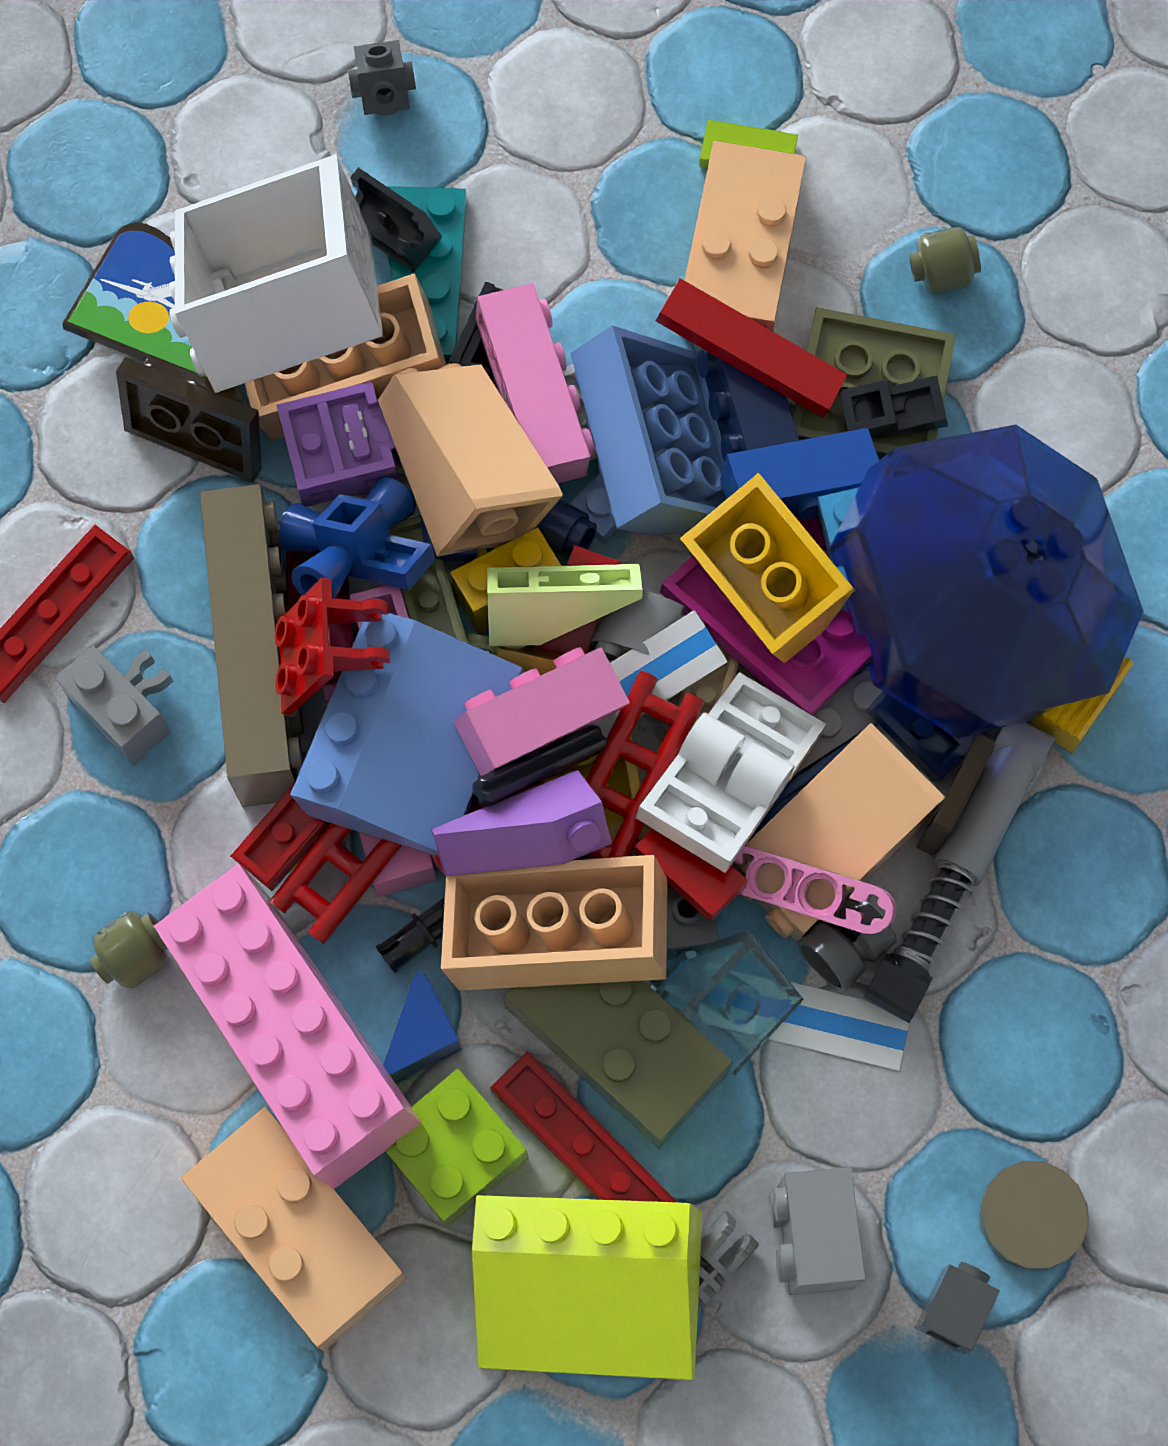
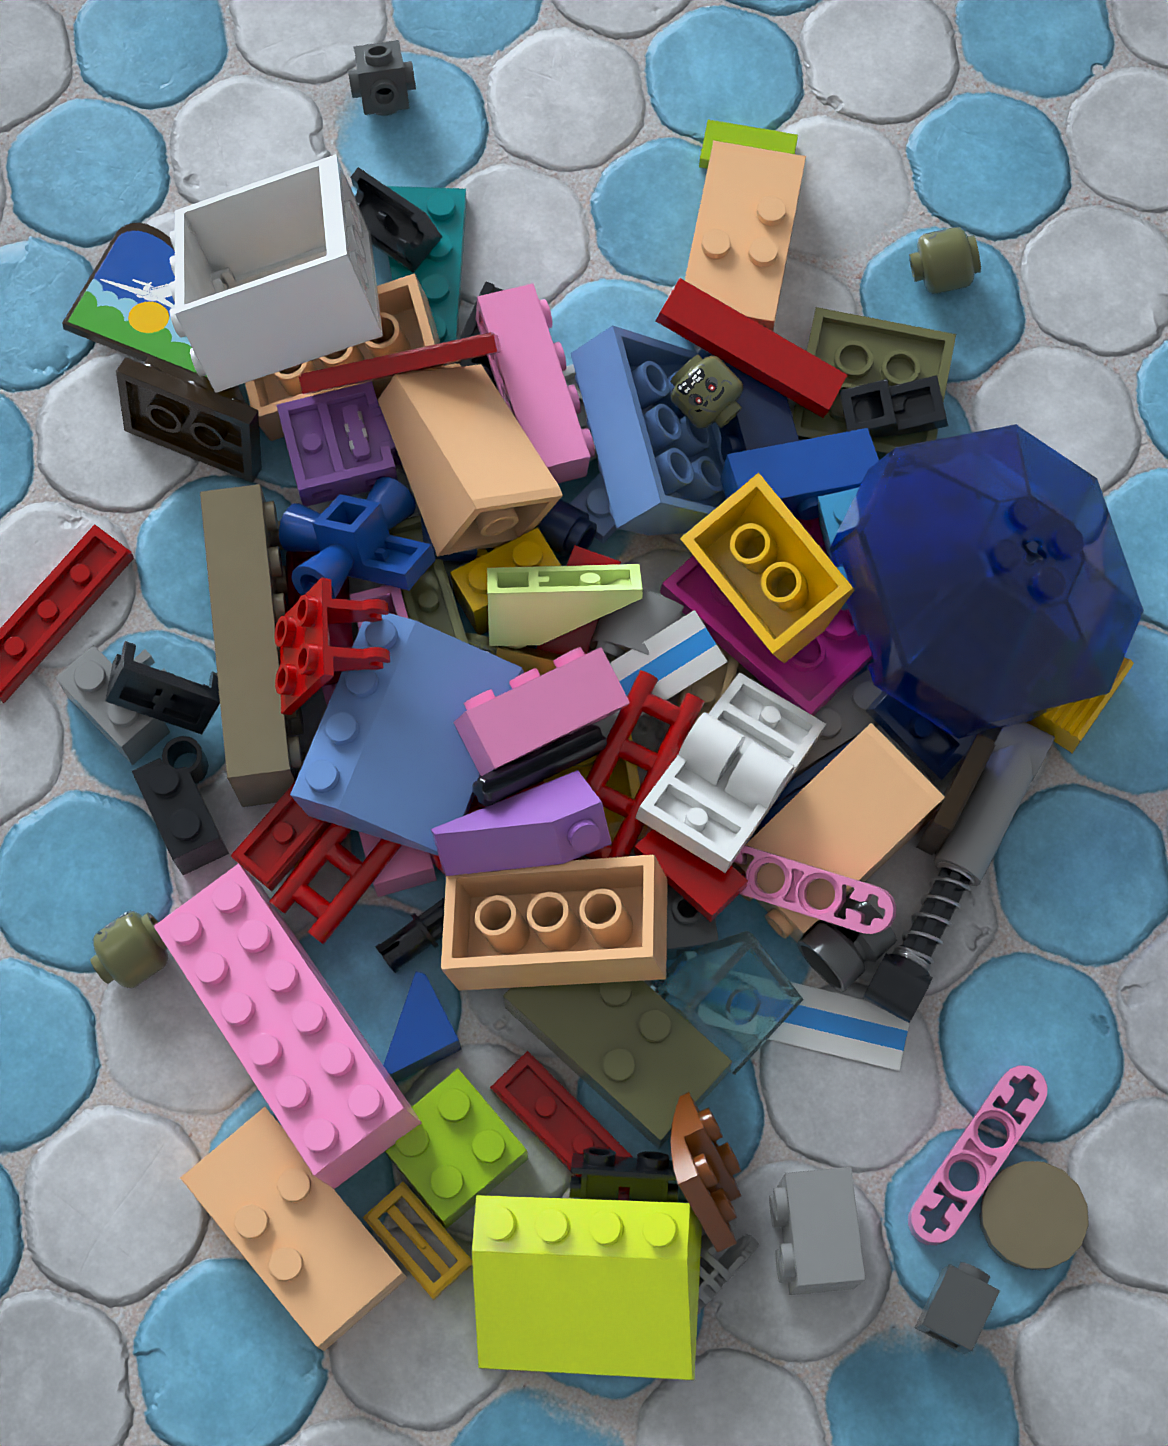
none -> black hinge [105,641,220,735]
none -> black hinge [132,736,229,875]
none -> red tile [299,332,501,394]
none -> yellow tile [362,1181,473,1300]
none -> black hinge [569,1147,679,1203]
none -> olive head [670,354,743,429]
none -> dark orange slope [671,1092,742,1253]
none -> bright pink beam [908,1065,1047,1246]

